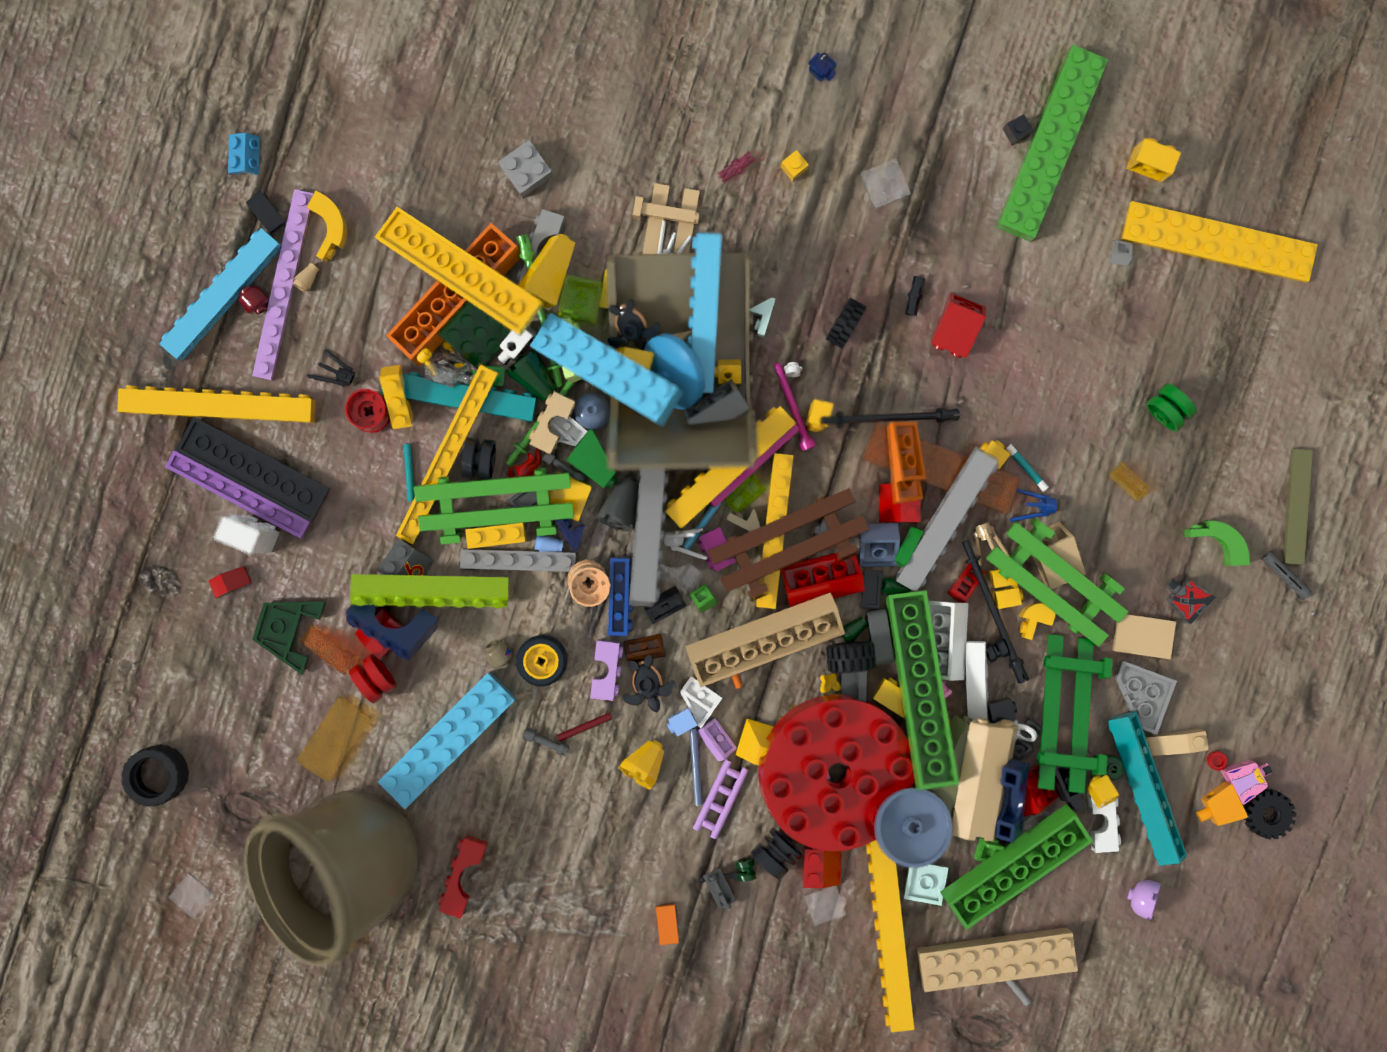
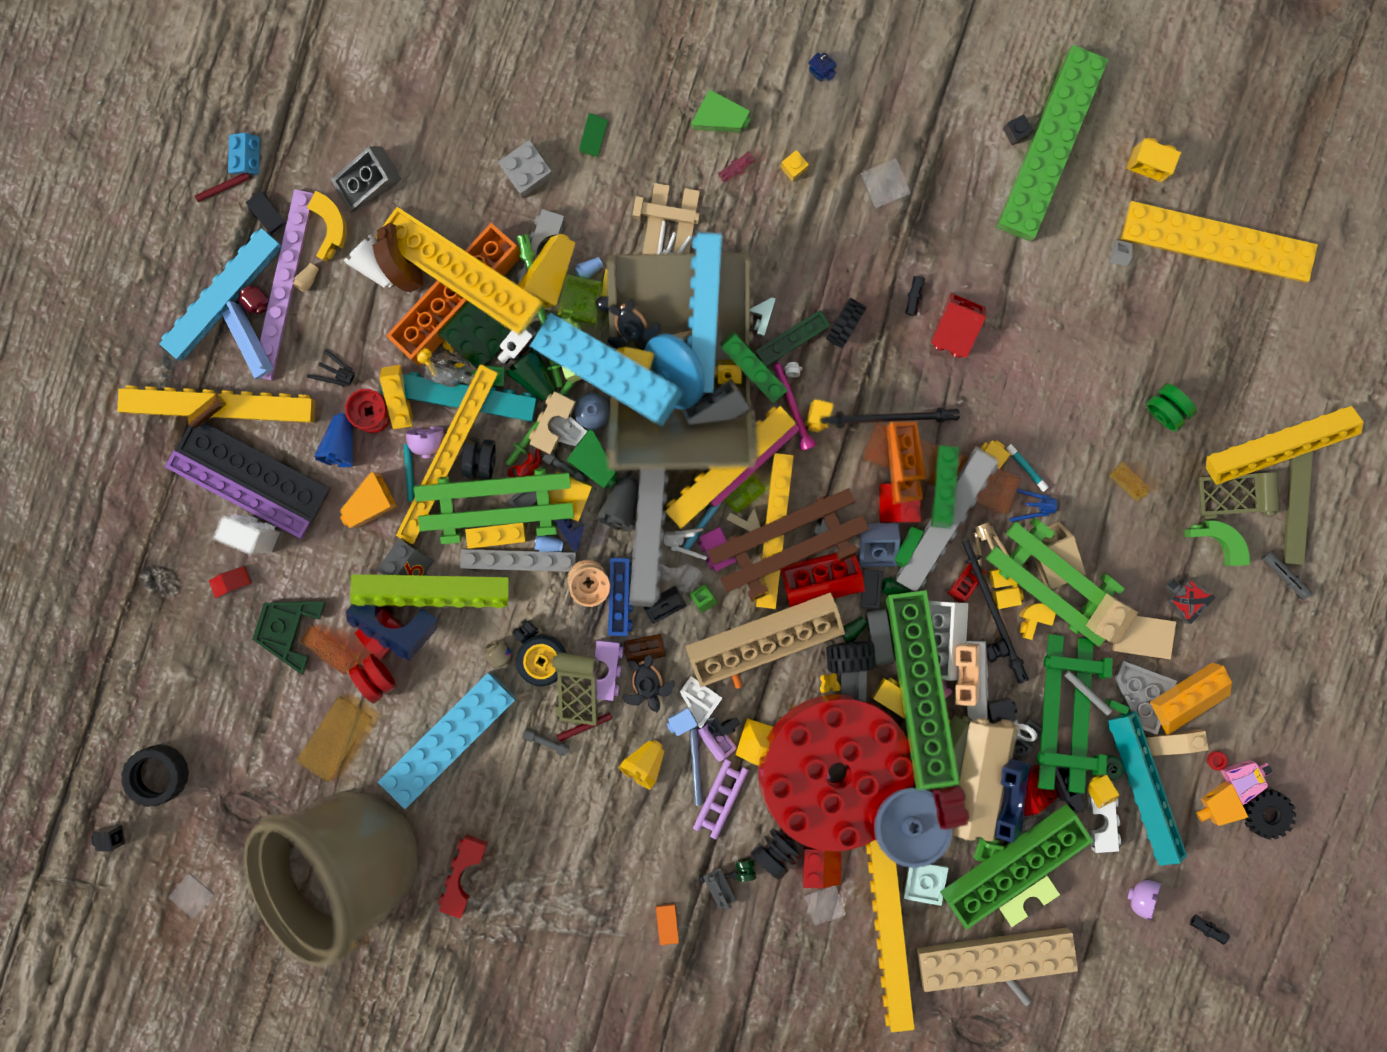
none -> black slope [92,825,125,852]
none -> reddish brown slope [187,394,226,428]
none -> dark red bar [195,173,251,202]
none -> light blue panel [222,301,274,379]
none -> blue cone [314,413,353,468]
none -> dark grey slope [331,146,401,212]
none -> light orange slope [340,472,398,528]
none -> white cone [344,234,393,288]
none -> reddish brown arch [373,223,423,293]
none -> lavender cylinder [406,426,445,458]
none -> black wheel [512,619,539,644]
none -> olive piece [552,653,598,725]
none -> light blue cone [574,257,604,282]
none -> green slope [579,113,608,157]
none -> black hinge [596,296,609,312]
none -> bright green slope [691,89,751,133]
none -> black bracket [706,717,741,737]
none -> green arch [720,331,788,403]
none -> dark green plate [755,310,831,367]
none -> green arch [931,445,959,529]
none -> dark red brick [933,786,969,830]
none -> light nougat arch [956,643,980,706]
none -> yellowish green arch [999,875,1060,927]
none -> light grey bar [1064,670,1112,716]
none -> tan slope [1086,594,1138,644]
none -> green tile [1105,698,1129,715]
none -> light orange slope [1150,663,1232,735]
none -> black pin [1190,914,1230,945]
none -> olive piece [1198,472,1280,519]
none -> yellow brick [1206,406,1364,485]

